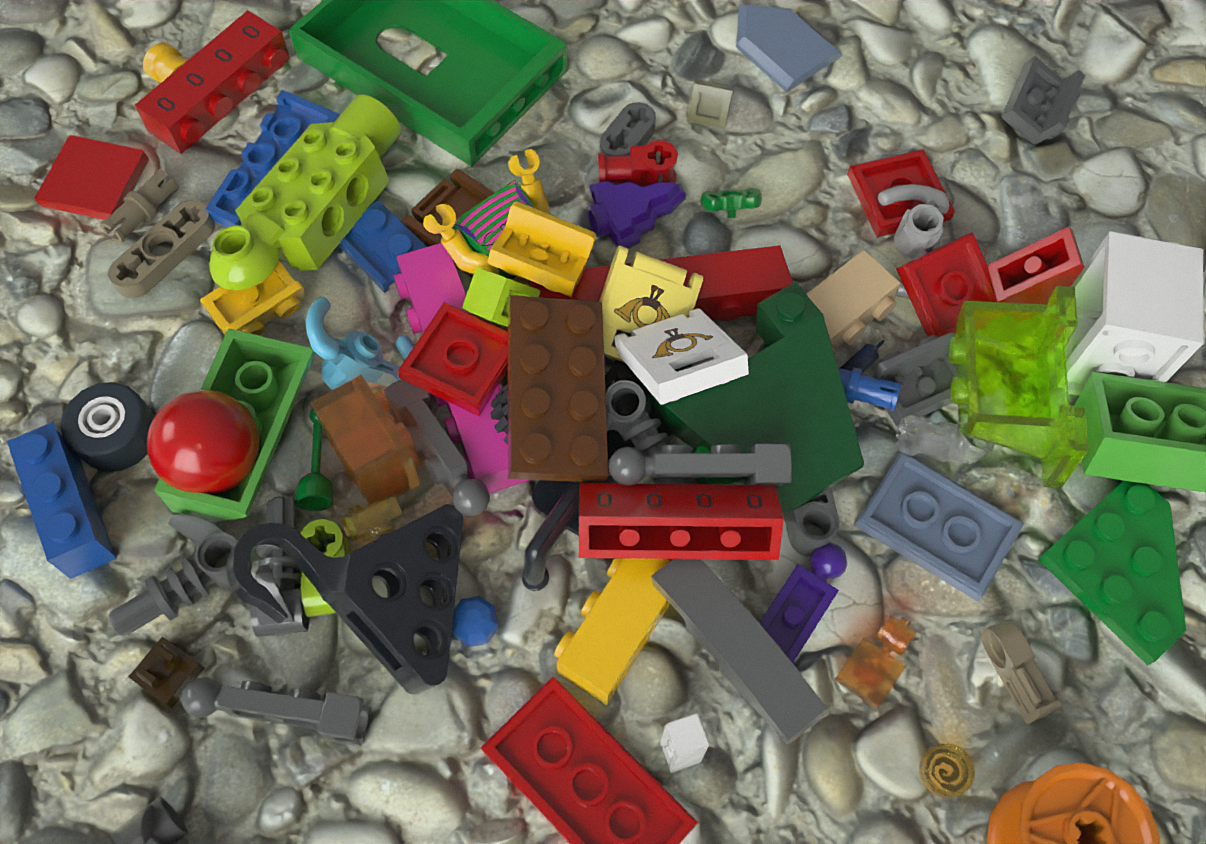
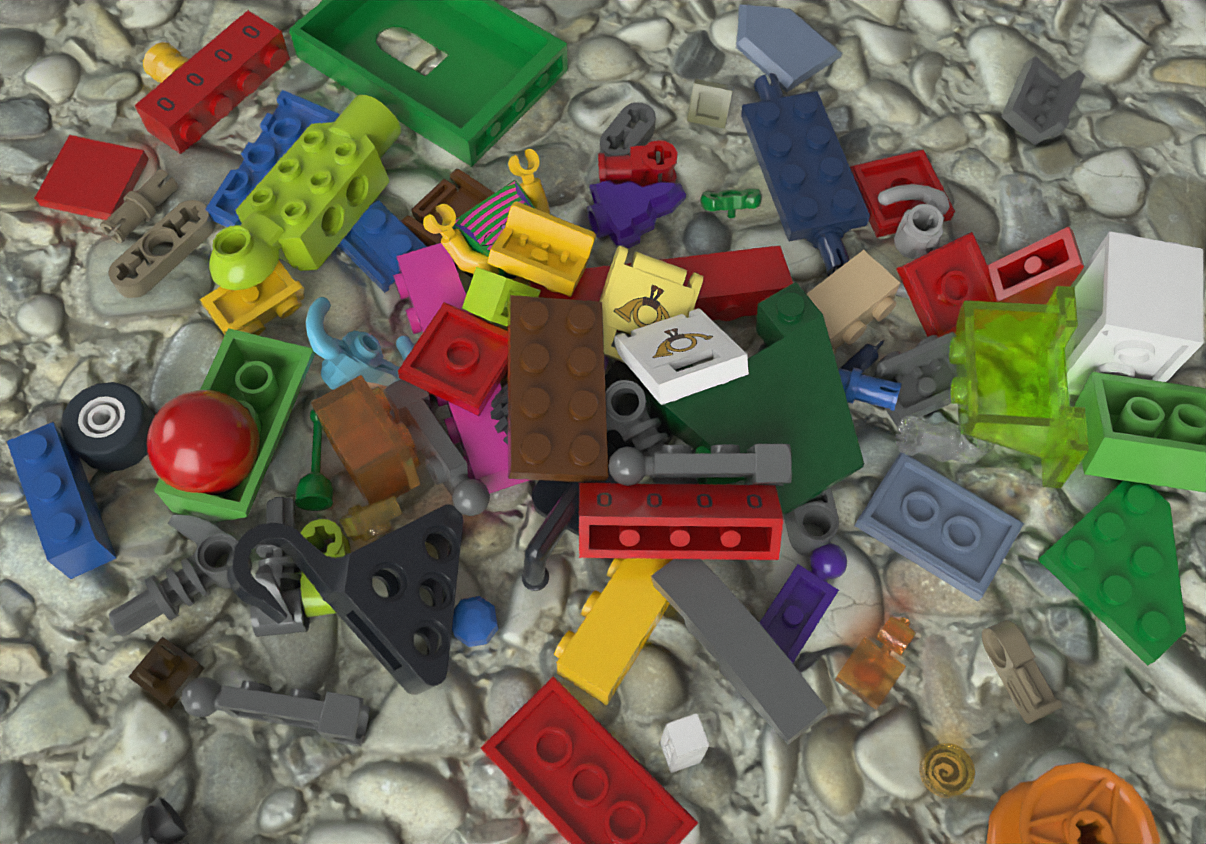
none -> dark blue plate [741,73,870,276]

